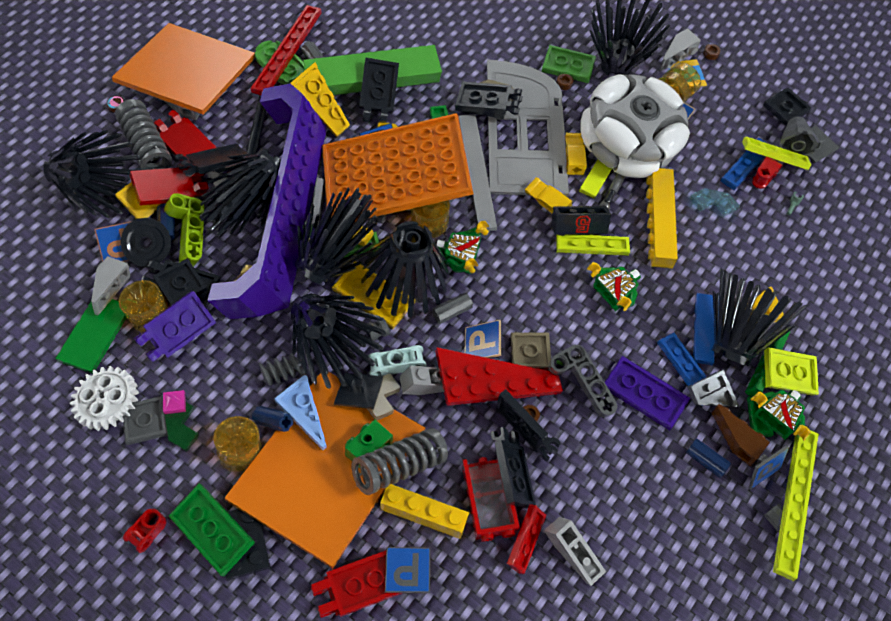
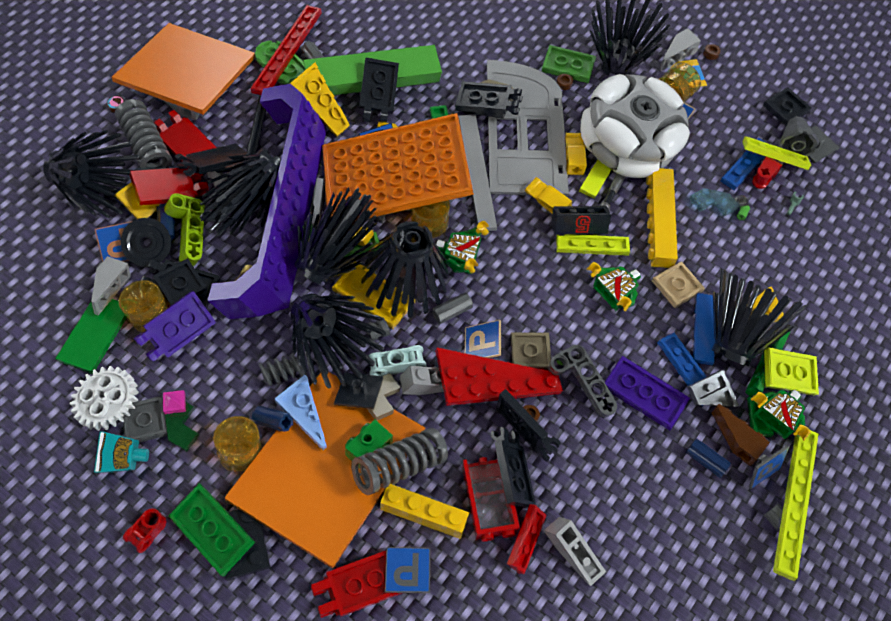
none -> torso [94,431,149,473]
none -> tan tile [652,261,705,308]
none -> arm [734,195,750,220]

